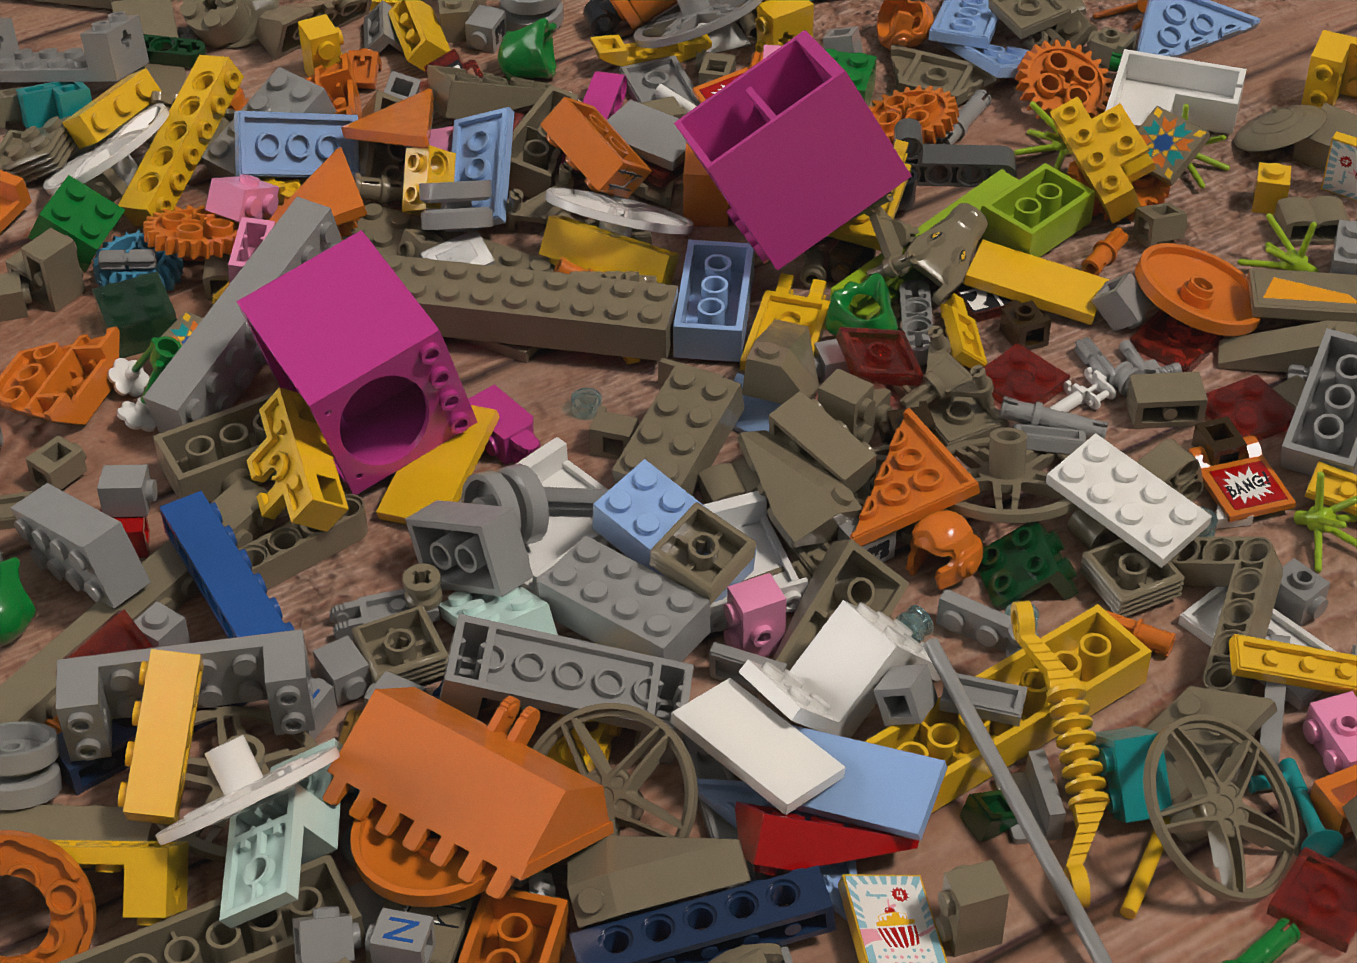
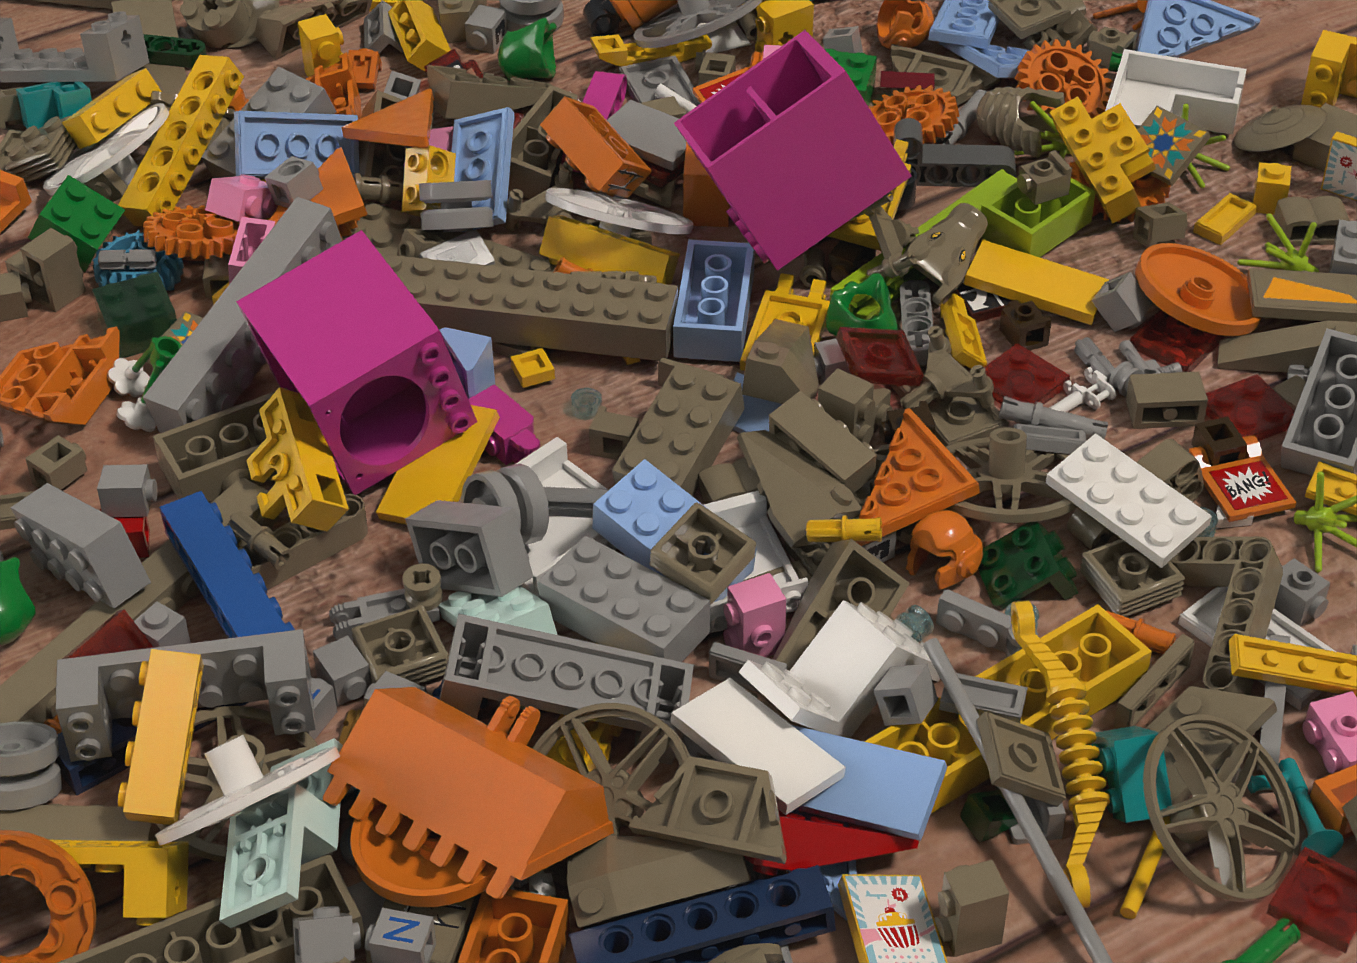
orange axle [1081,227,1128,276] -> none
none -> dark tan axle [228,511,293,570]
none -> light grey brick [264,156,323,208]
none -> light blue slope [439,327,495,399]
none -> yellow plate [510,348,555,388]
none -> dark tan wing [629,756,787,864]
none -> yellow axle [806,515,882,542]
none -> dark red sticker [880,71,935,90]
none -> dark tan hair [976,86,1065,158]
none -> dark tan tile [977,711,1066,807]
none -> dark tan brick [1017,150,1072,205]
none -> dark tan tile [1114,634,1195,729]
none -> yellow tile [1193,193,1257,245]

